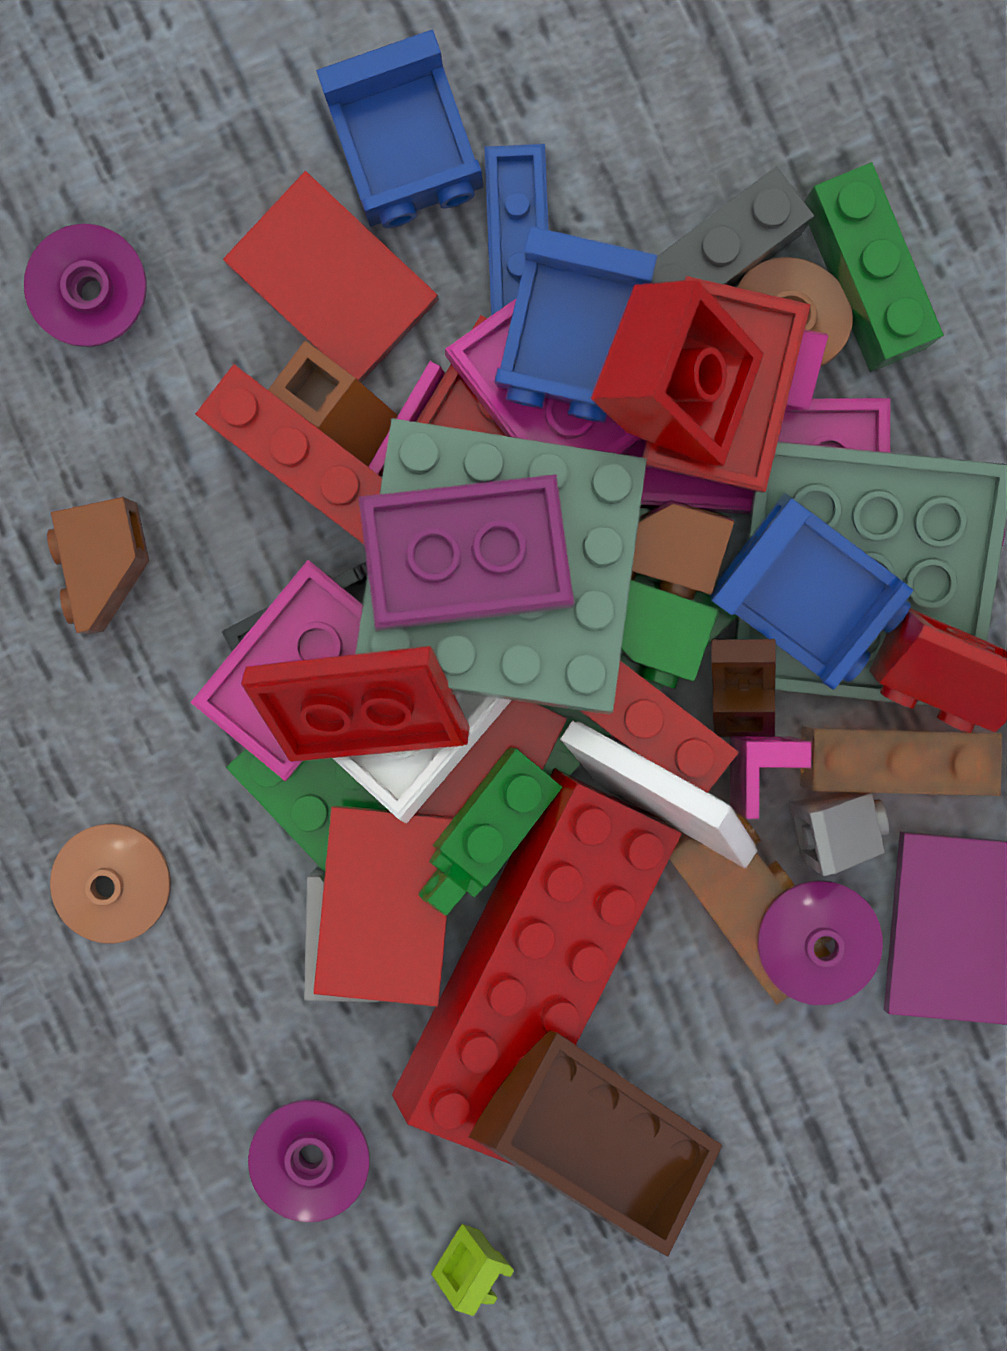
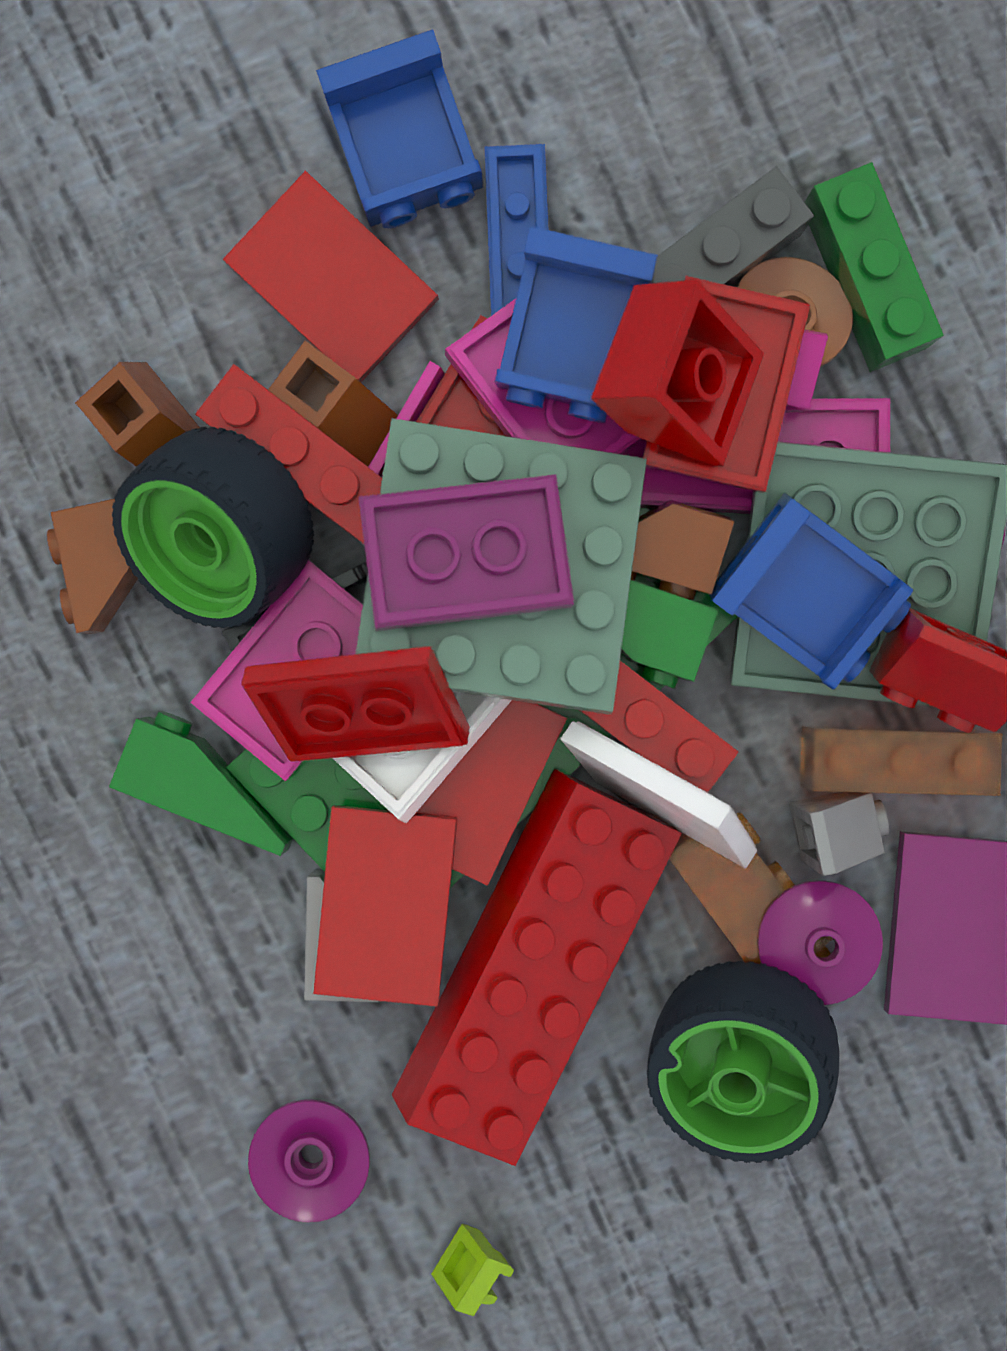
magenta dish [24,224,147,347] -> none
nougat dish [50,824,171,944] -> none
green hinge [418,747,562,916] -> none
reddish brown slope [469,1030,723,1257] -> none
reddish brown slope [711,639,776,737] -> none
dark pink panel [730,736,811,819] -> none
none -> dark orange slope [75,362,200,467]
none -> green slope [109,711,293,856]
none -> wheel [112,427,314,628]
none -> wheel [647,961,840,1163]

